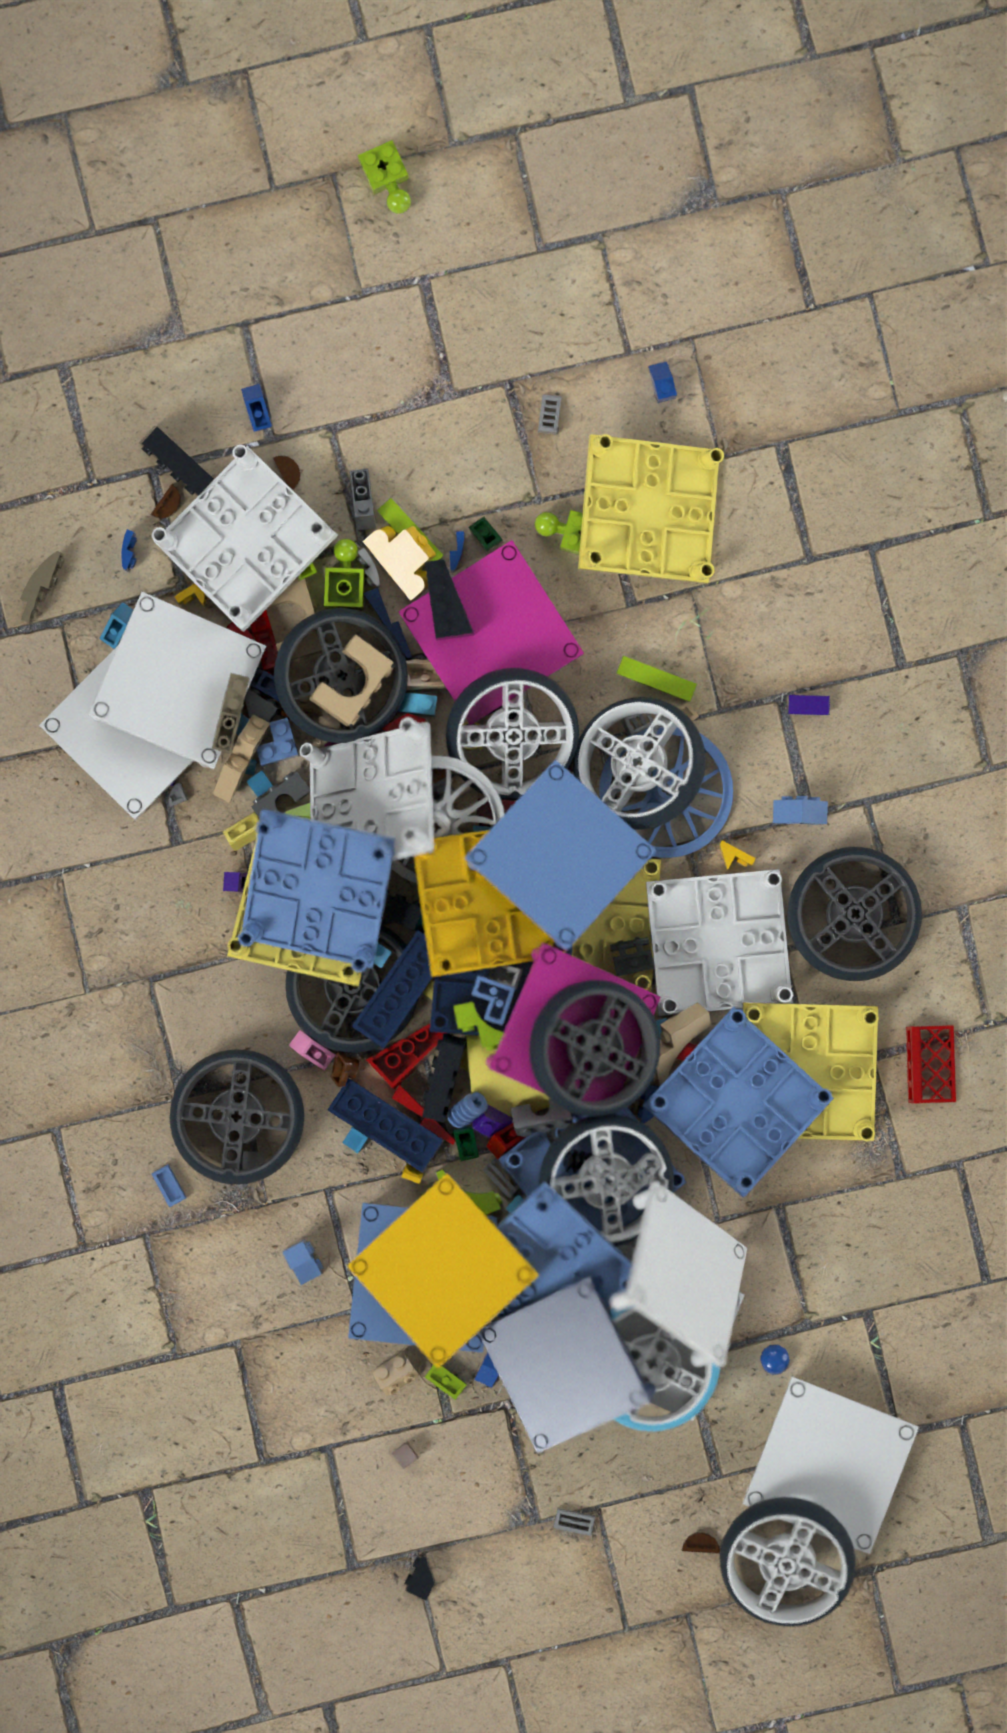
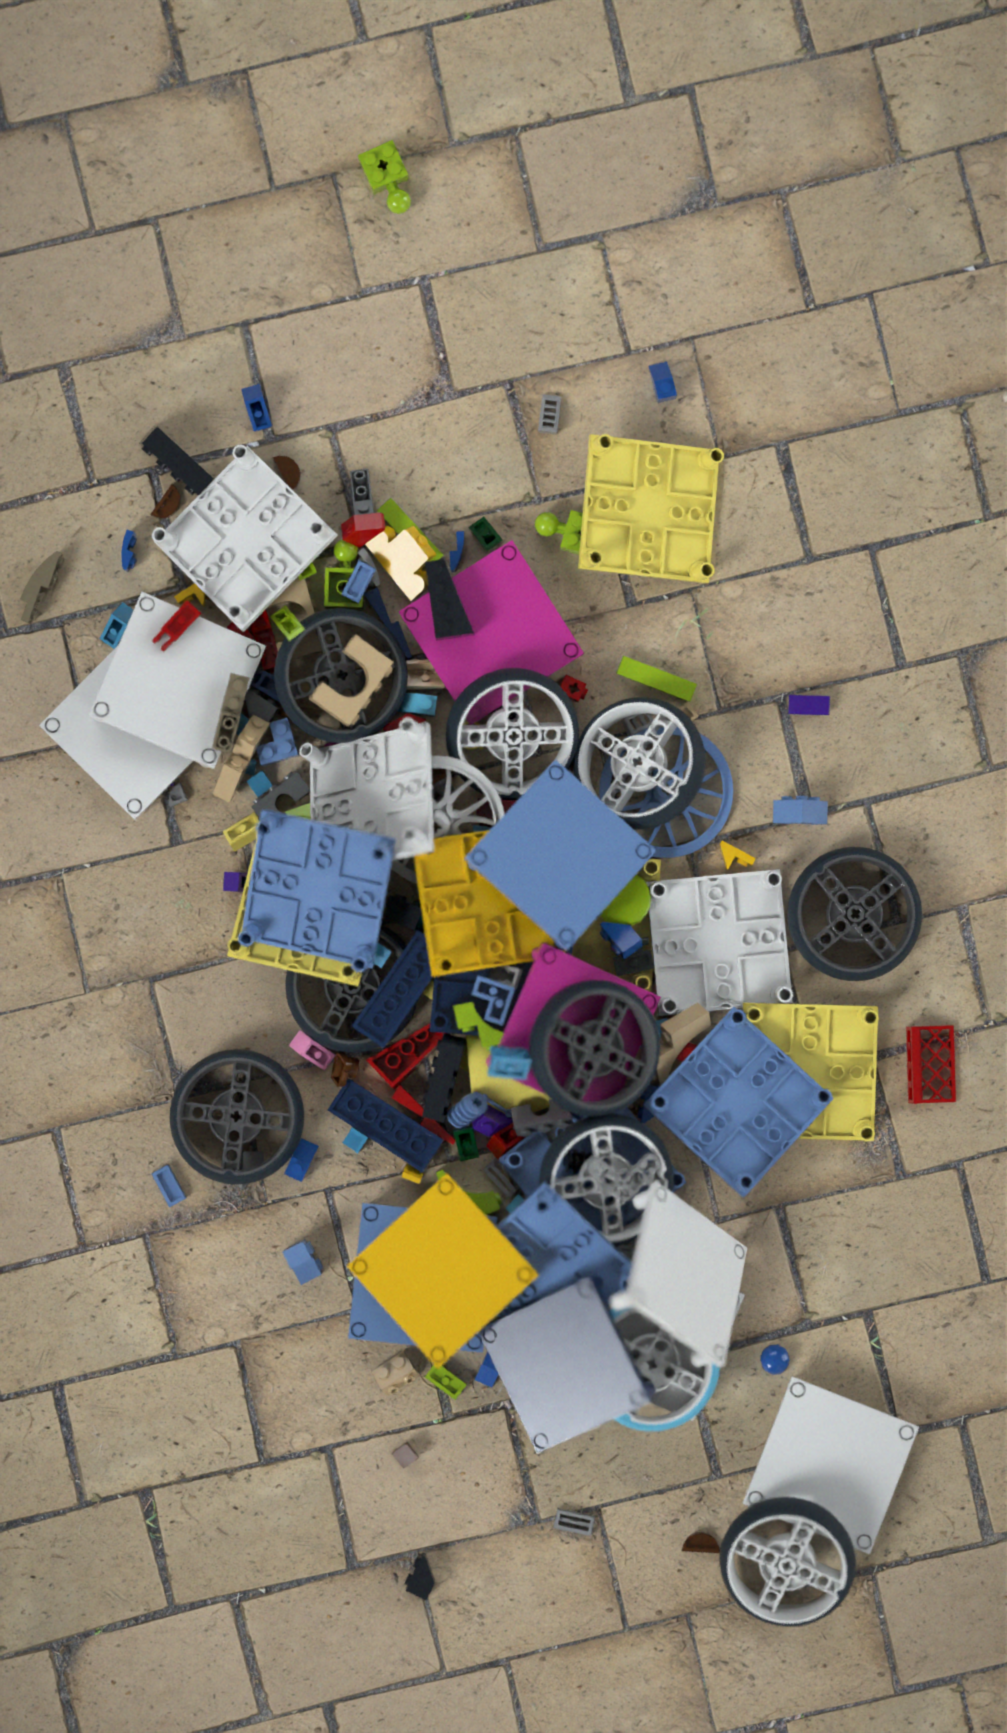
none -> red hinge [152,600,201,652]
none -> lime slope [270,605,305,641]
none -> blue slope [284,1138,319,1182]
none -> red slope [341,512,385,548]
none -> medium blue tile [341,560,376,604]
none -> medium blue hinge [483,1094,512,1117]
none -> dark azure bracket [487,1046,532,1080]
none -> red brick [560,674,588,702]
none -> lime piece [600,874,651,926]
none -> blue slope [600,922,642,959]

